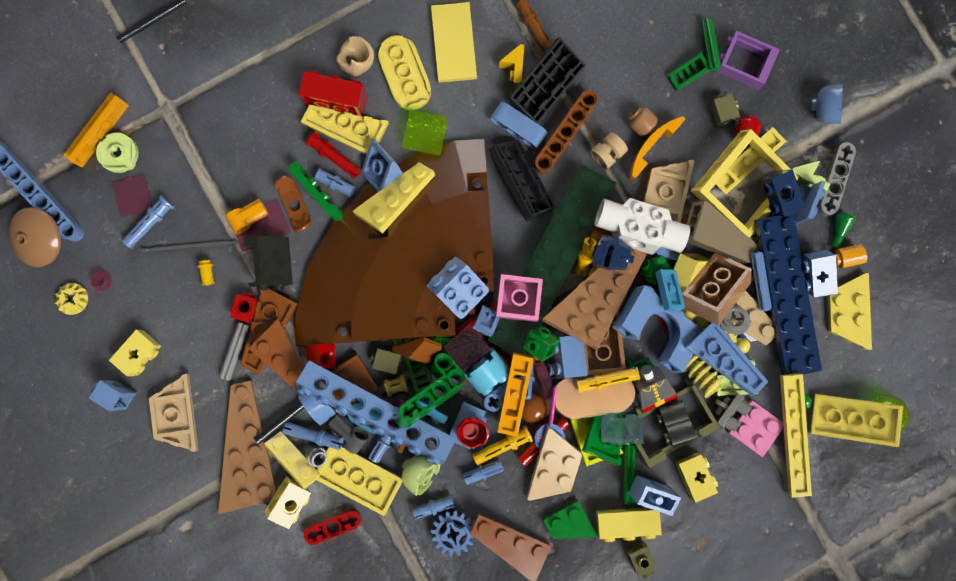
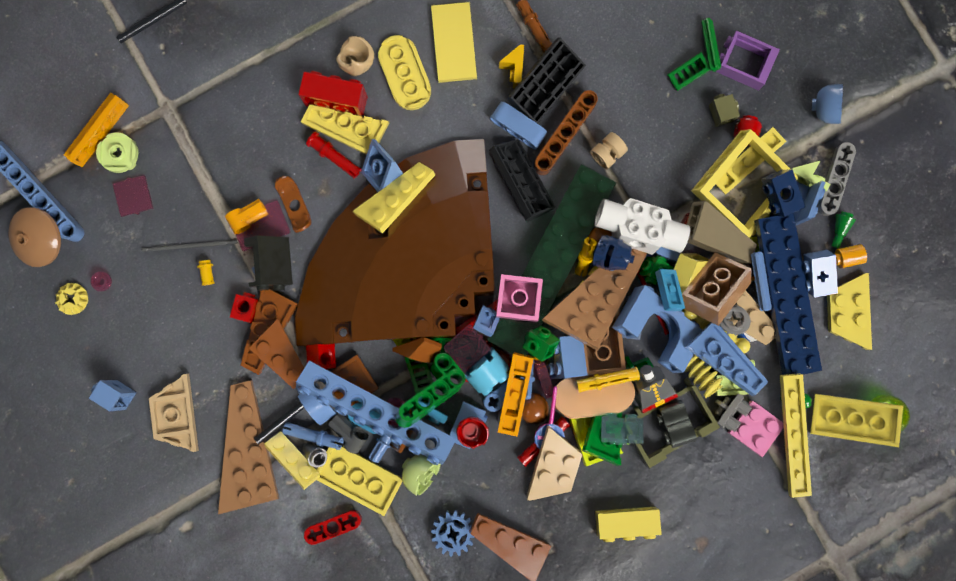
light yellow brick [109,330,161,376] -> none
medium blue pin [122,195,175,249] -> none
light grey axle [219,322,249,381] -> none
brick [265,476,311,529] -> none
green plate [289,162,343,221] -> none
medium blue pin [315,168,356,197] -> none
olive brick [370,349,402,375] -> none
light yellow bush [384,375,408,397] -> none
clear neon green hinge [402,110,448,156] -> none
medium blue pin [412,495,454,520] -> none
medium blue bracket [426,256,489,319] -> none
medium blue axle [463,460,504,485] -> none
yellow pin [472,425,533,465] -> none
green wing [543,500,598,539] -> none
green axle [623,444,636,505] -> none
olive brick [626,543,658,578] -> none
medium nougat head [628,107,658,136] -> none
light orange slope [629,116,685,182] -> none
medium blue brick [629,475,681,516] -> none
tan wing [643,160,695,223] -> none
light yellow brick [675,453,718,503] -> none

